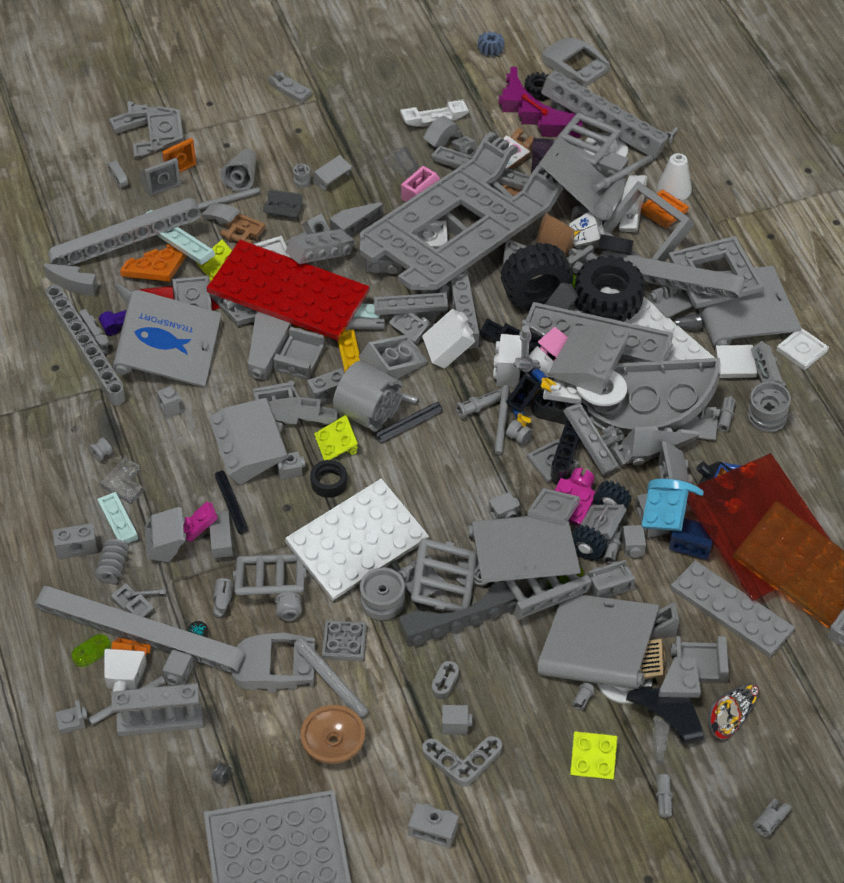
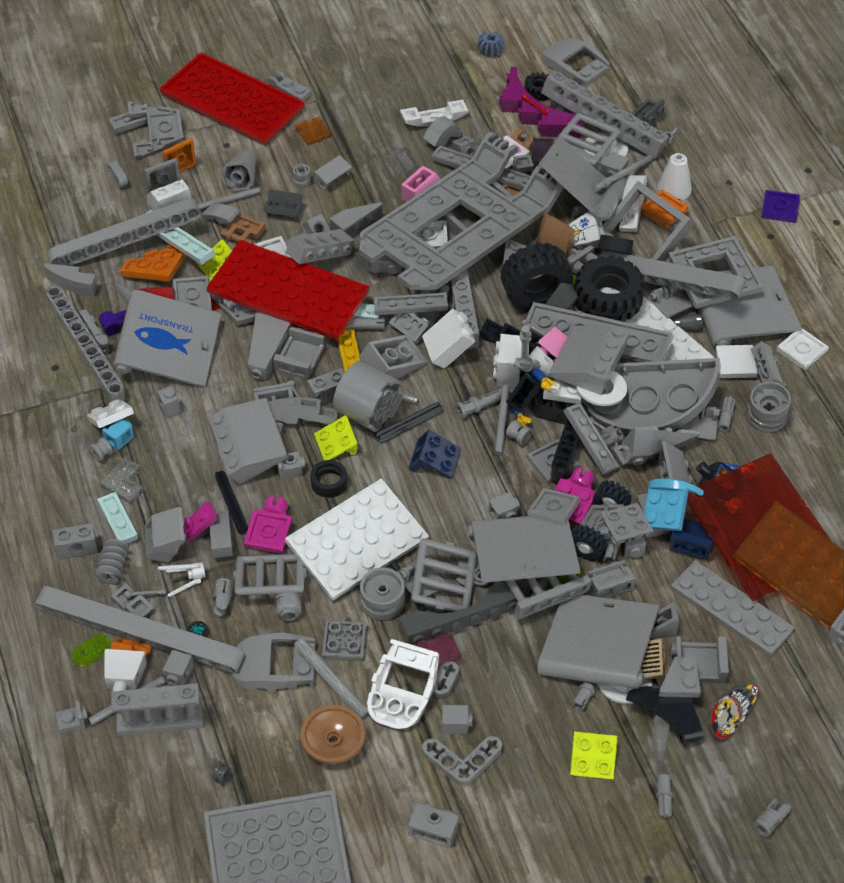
none -> white plate [87,400,134,428]
none -> medium azure brick [102,419,134,451]
none -> white piece [146,180,191,211]
none -> white plant [158,562,205,597]
none -> red plate [160,52,305,145]
none -> dark pink plate [244,496,293,554]
none -> clear orange piece [294,117,332,146]
none -> white slope [367,639,440,729]
none -> dark blue bracket [408,430,460,479]
none -> clear pink bracket [414,634,461,666]
none -> light grey panel [512,154,534,173]
none -> light grey hinge [601,503,653,545]
none -> dark grey bracket [631,99,665,125]
none -> dark purple tile [761,190,800,223]

